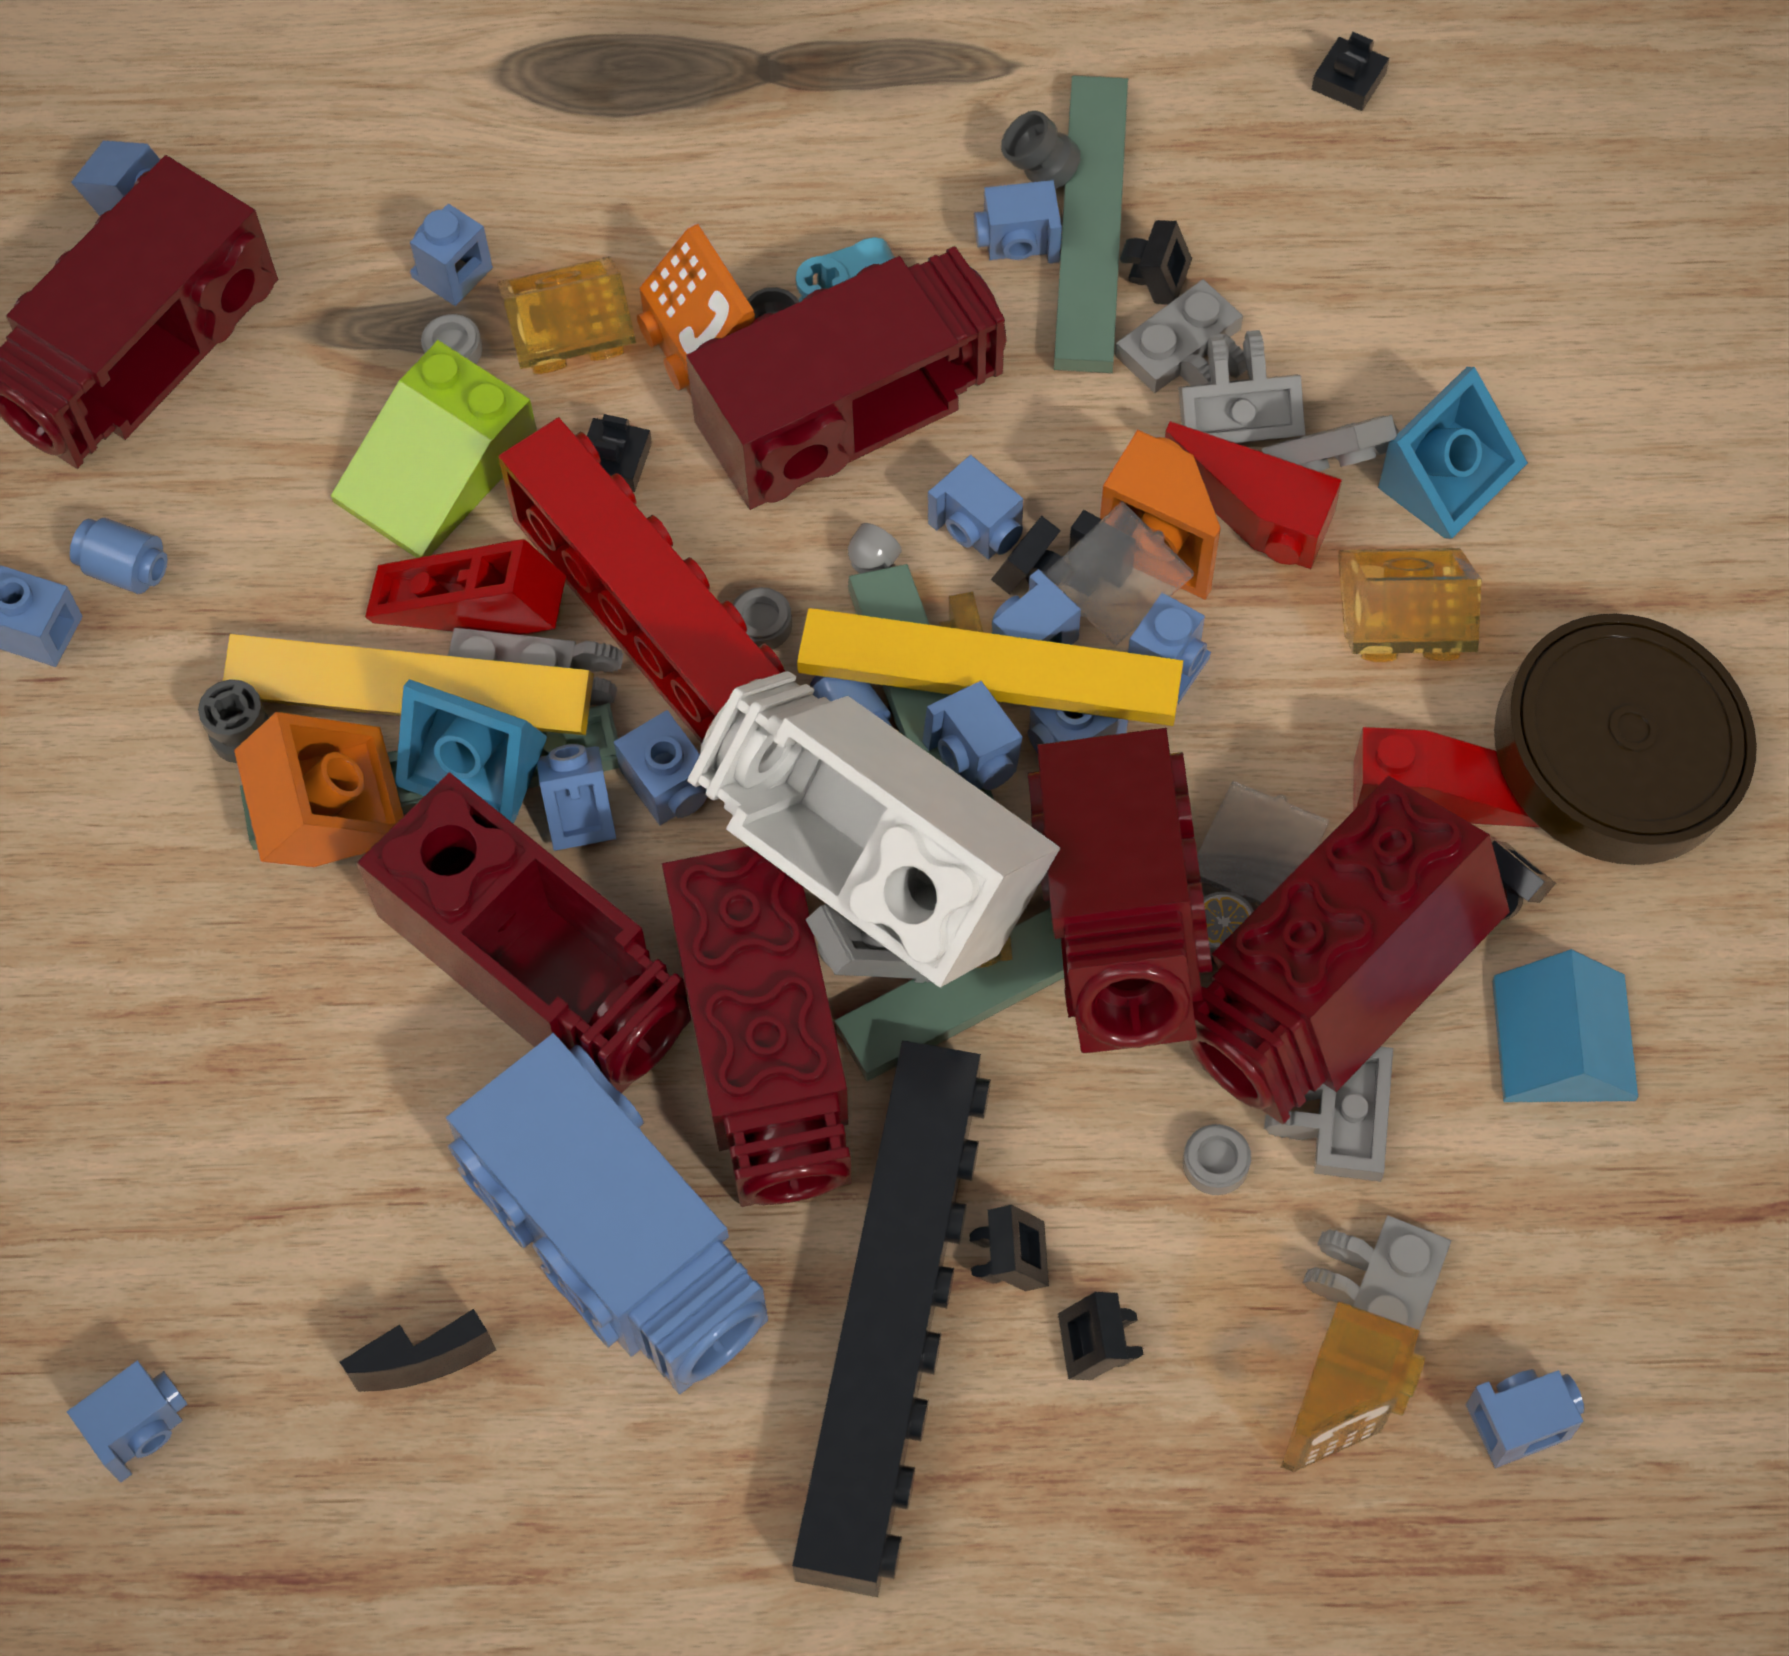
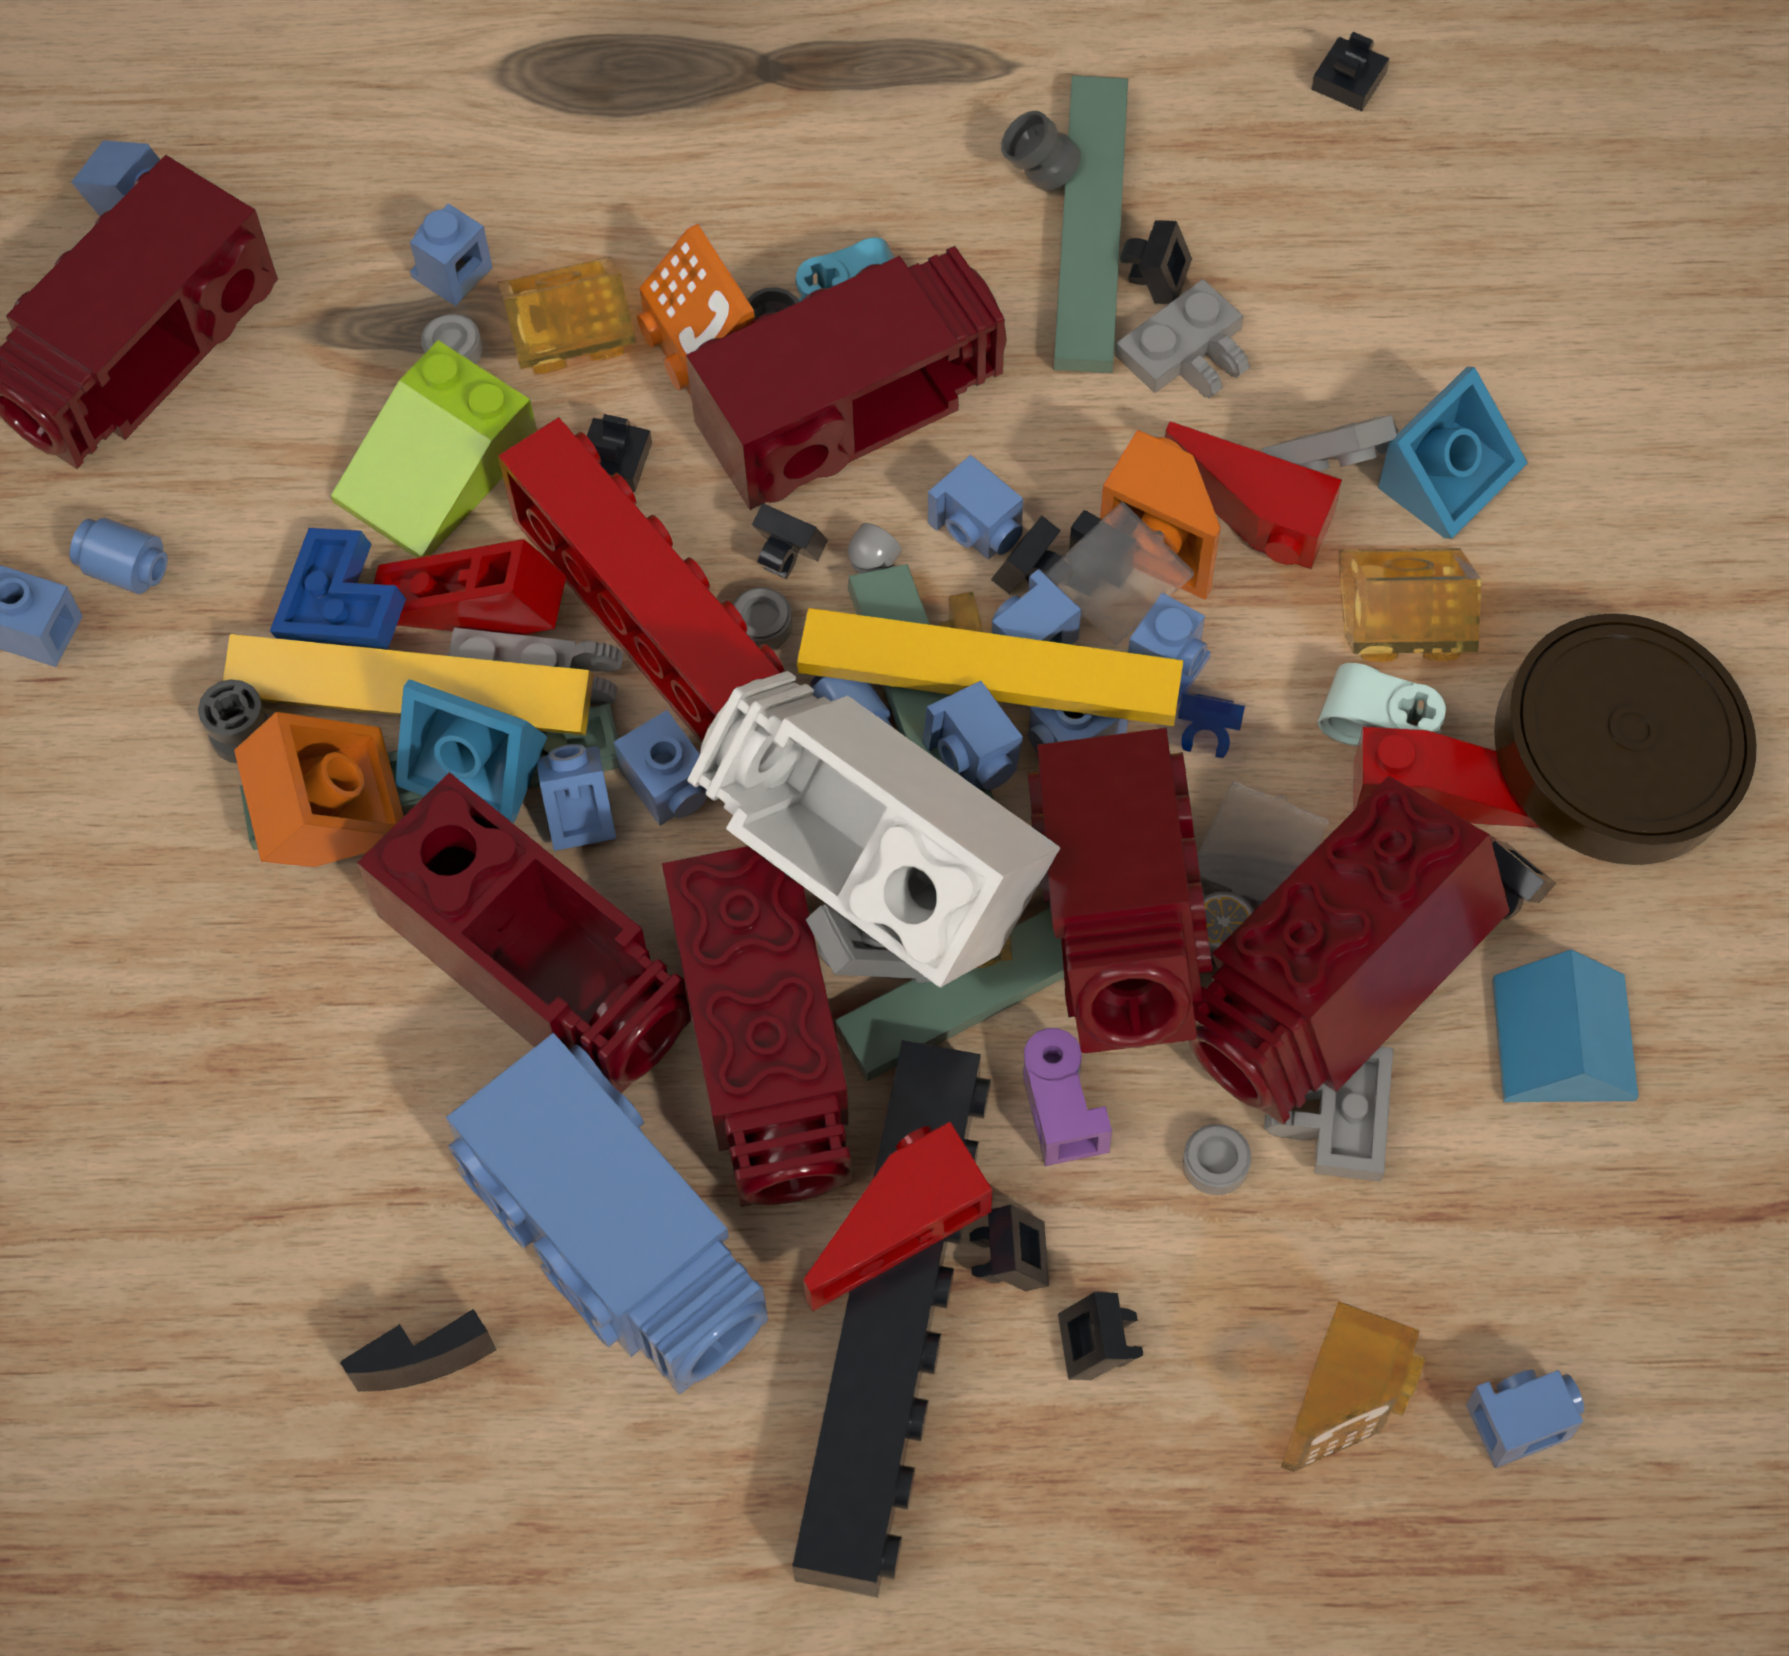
medium blue brick [67,1360,188,1482] -> none
medium blue brick [974,180,1062,264] -> none
light grey hinge [1178,330,1305,443] -> none
light grey hinge [1303,1215,1452,1370] -> none
none -> blue plate [270,528,406,650]
none -> black tile [752,503,828,580]
none -> red slope [803,1122,993,1312]
none -> medium lavender leg [1023,1028,1112,1166]
none -> clear blue tile [1178,691,1246,758]
none -> light aqua piece [1317,663,1446,746]

